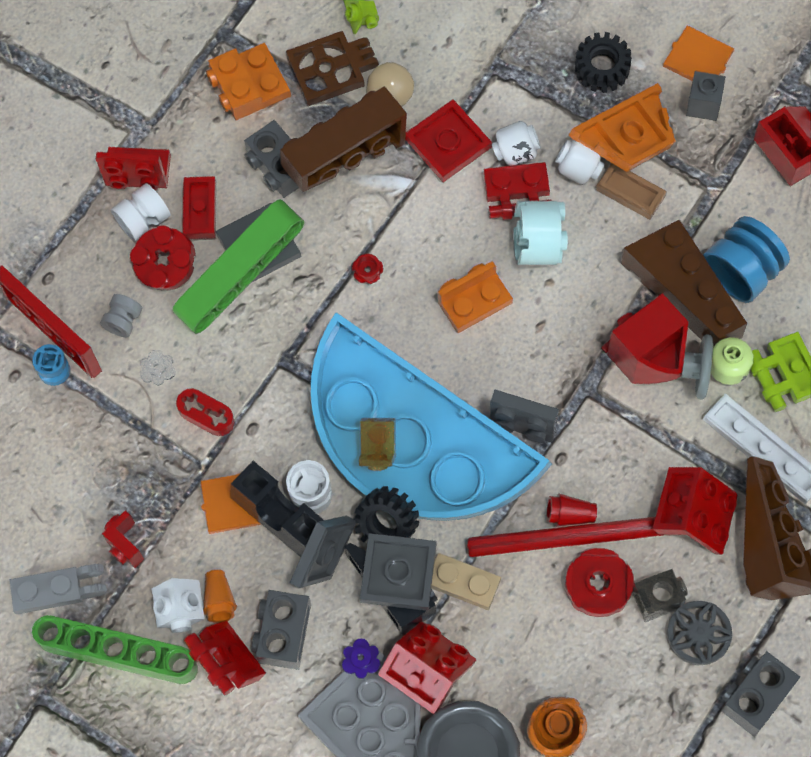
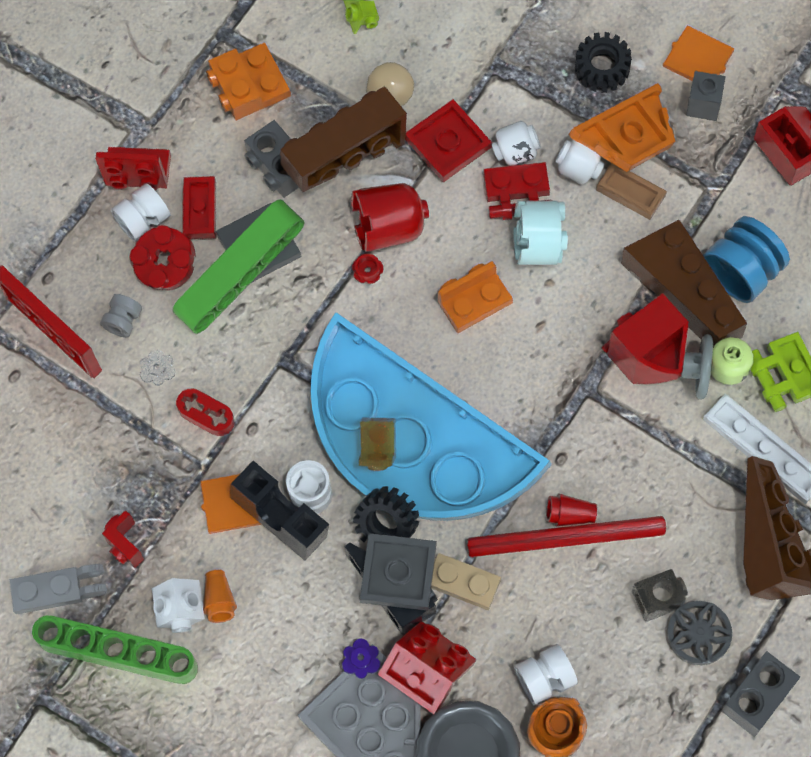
dark azure wheel [33,344,70,386] -> none
red plate [184,620,266,696] -> none
dark grey brick [252,590,311,670] -> none
reddish brown piece [286,31,379,106] -> none
dark grey plate [290,515,356,588] -> none
dark grey plate [490,389,559,443] -> none
red plate [565,548,634,617] -> none
red bracket [652,467,738,555] -> none
none -> red cylinder [351,183,429,252]
none -> white wheel [514,644,578,706]

